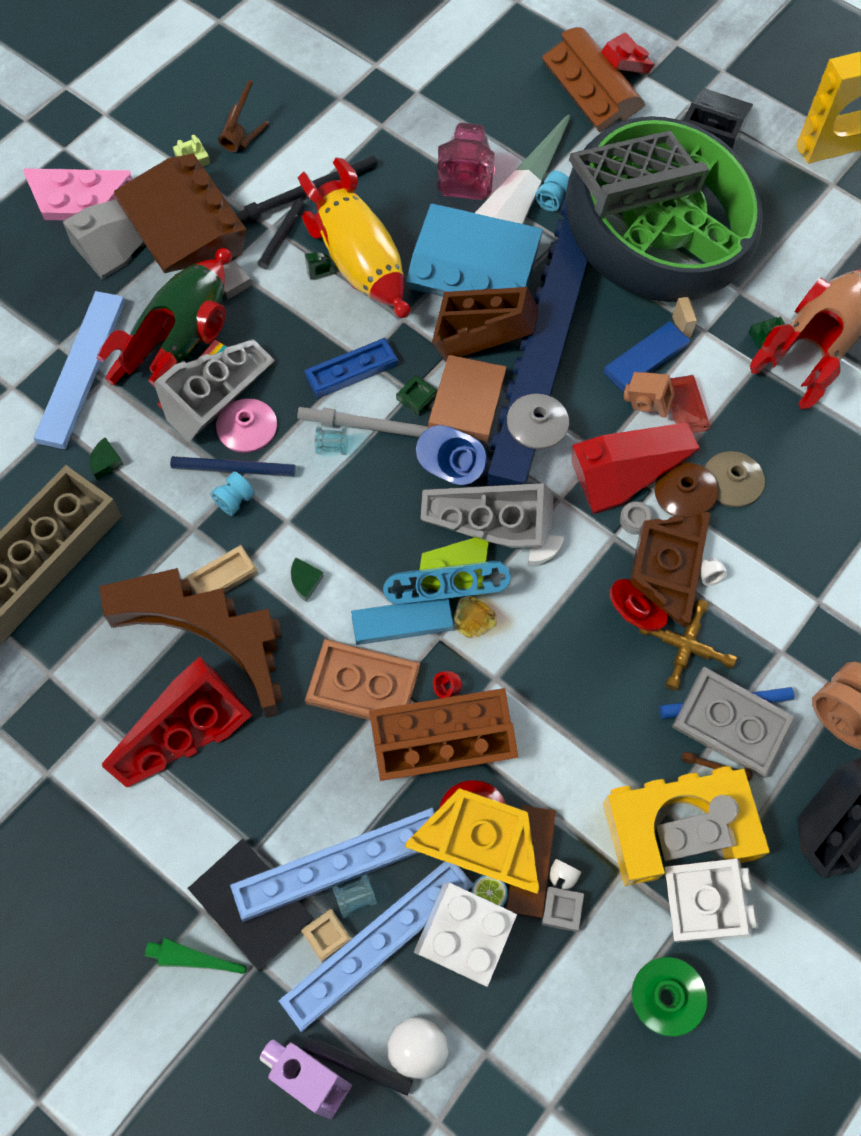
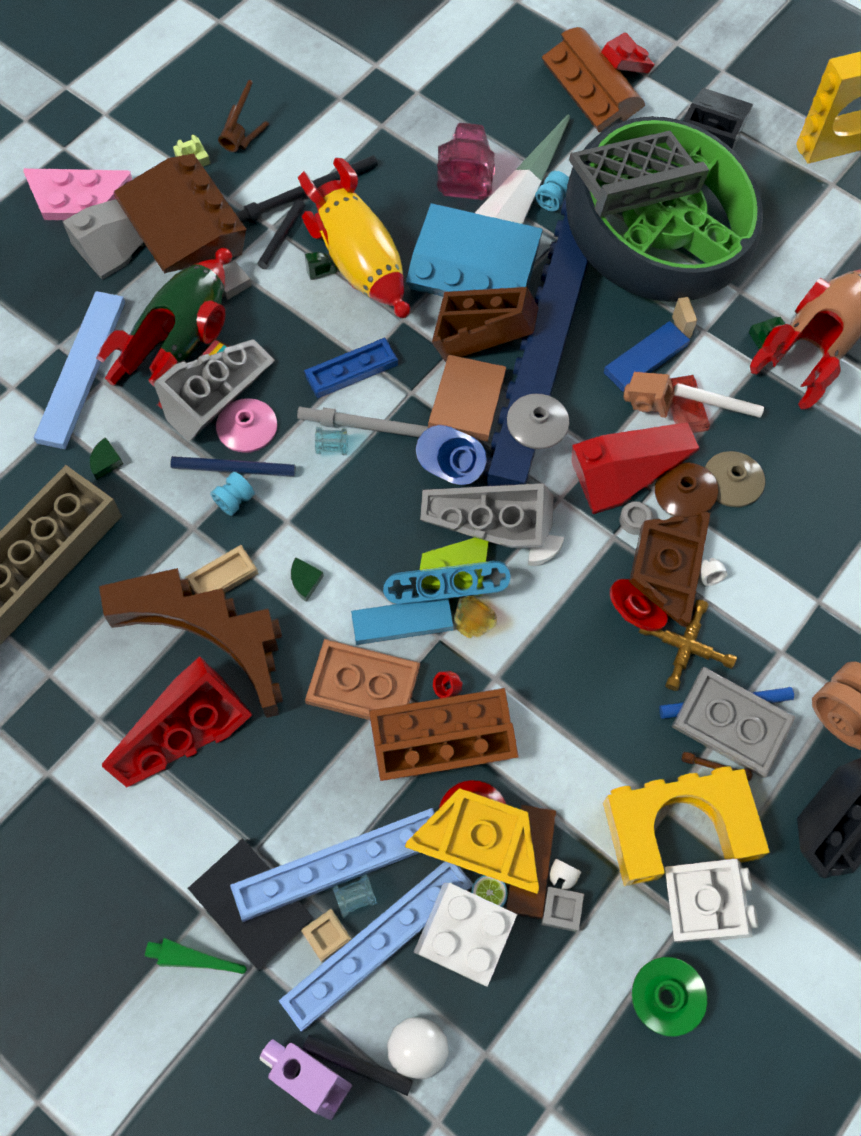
dark green tile [396,375,438,416] -> none
light grey hinge [656,795,739,861] -> none
none -> white bar [674,383,764,418]

